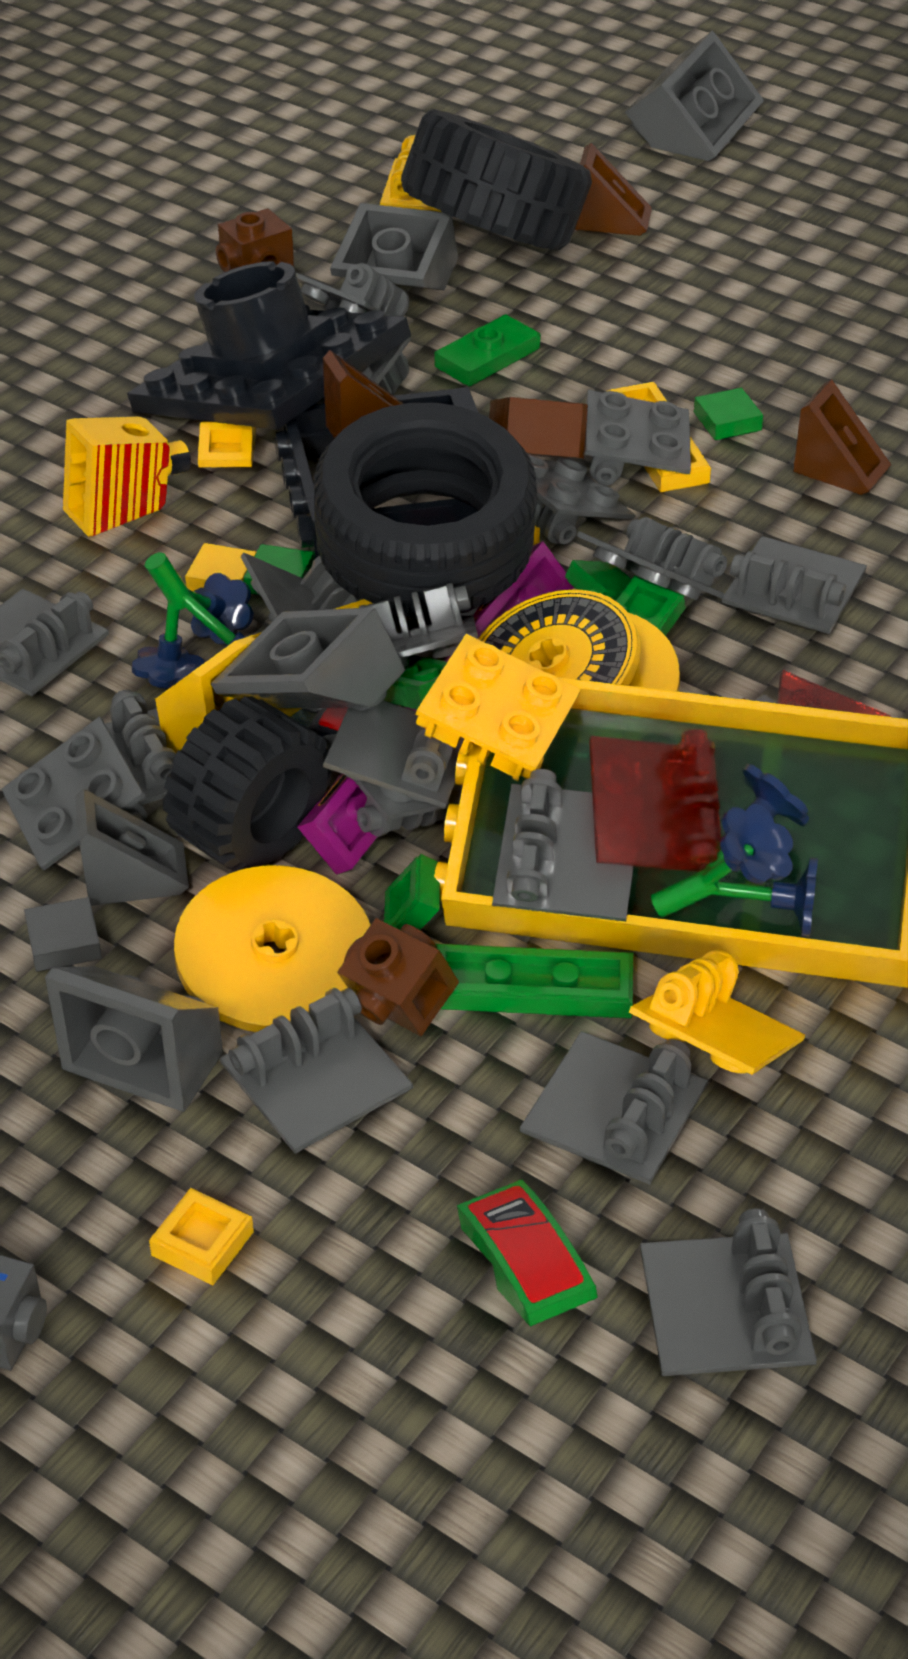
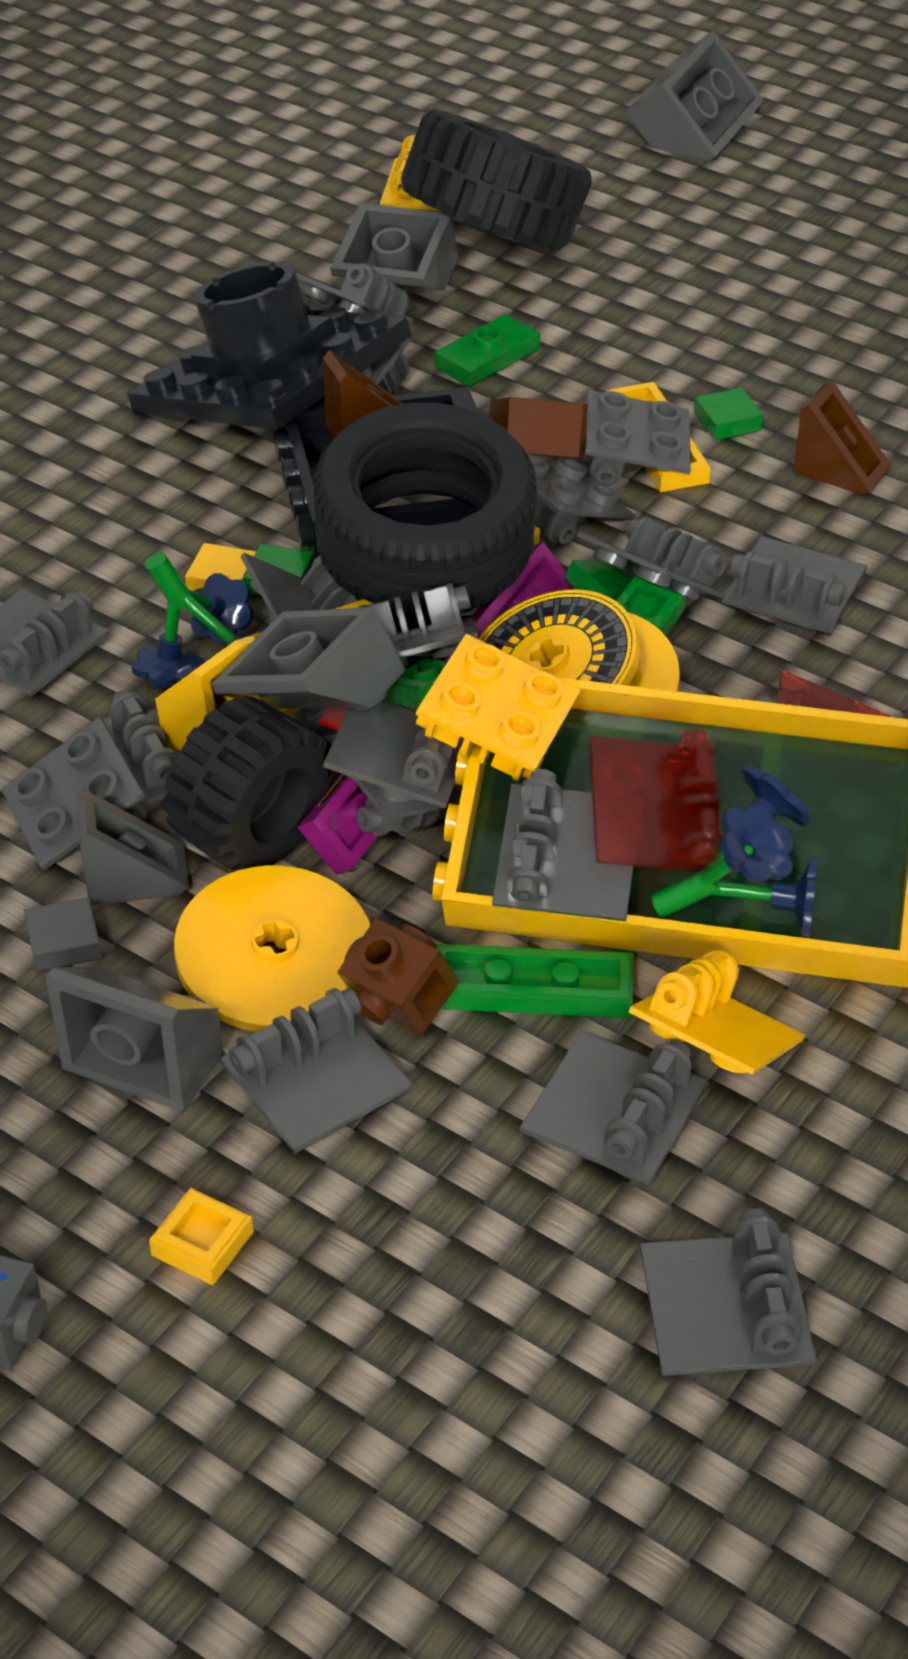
yellow torso [63,416,191,537] -> none
yellow slope [198,421,256,467] -> none
reddish brown brick [216,208,294,272] -> none
green tile [384,854,440,930] -> none
slope [457,1179,598,1327] -> none
reddish brown slope [575,143,652,236] -> none

